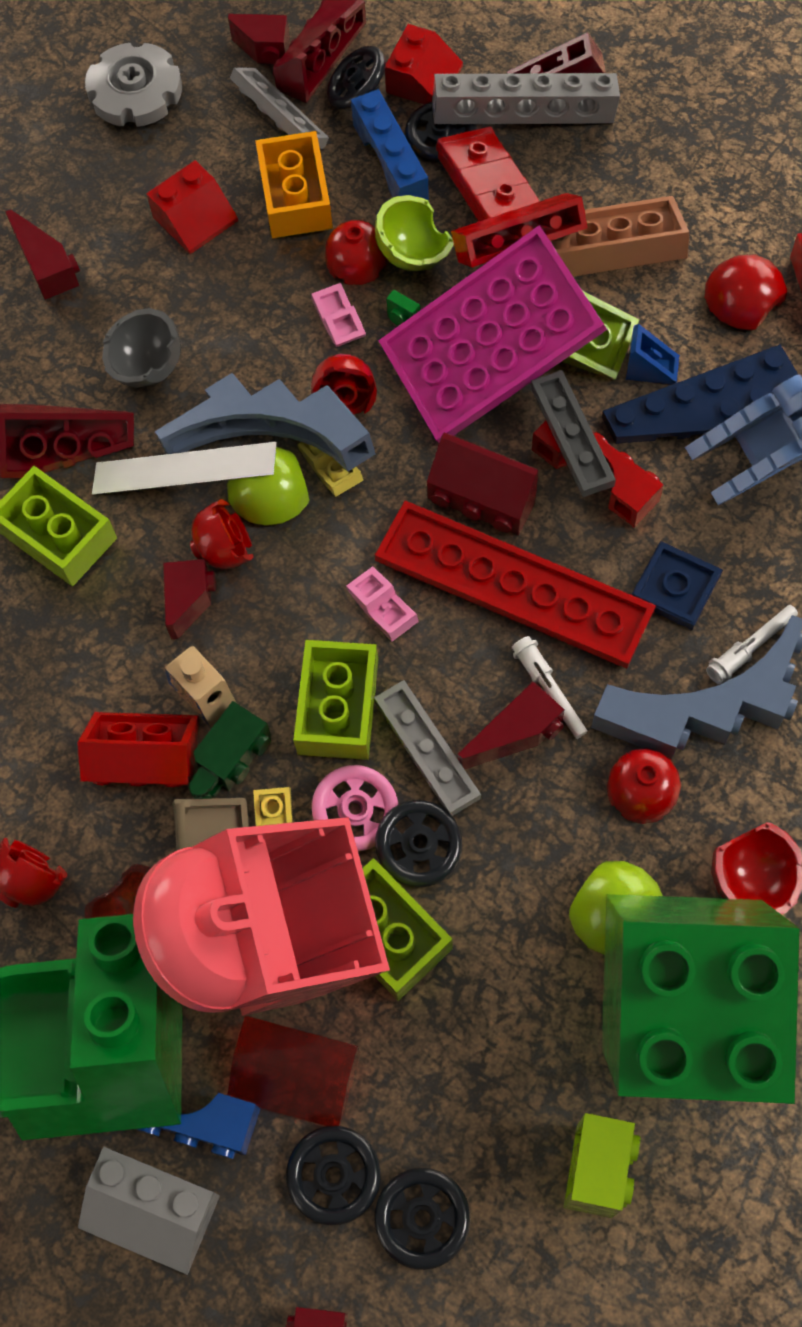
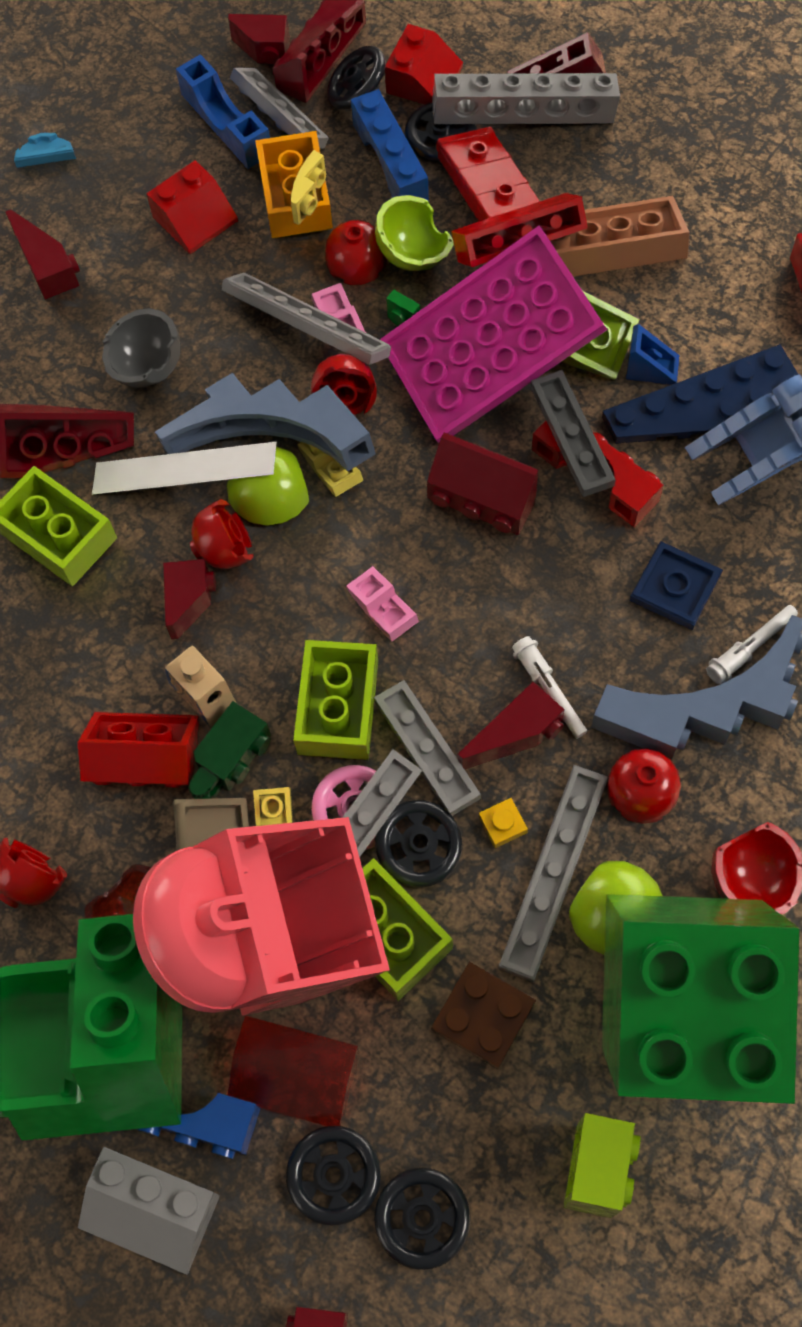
light grey piece [85,43,182,127] -> none
red plate [375,500,656,669] -> none
red cylinder [705,254,788,330] -> none
none -> dark azure tile [14,133,76,168]
none -> blue arch [176,54,270,169]
none -> light grey tile [222,272,391,365]
none -> light yellow slope [291,150,326,225]
none -> light grey plate [342,749,422,857]
none -> reddish brown plate [431,961,536,1069]
none -> yellow plate [478,798,528,848]
none -> light grey tile [498,765,608,983]

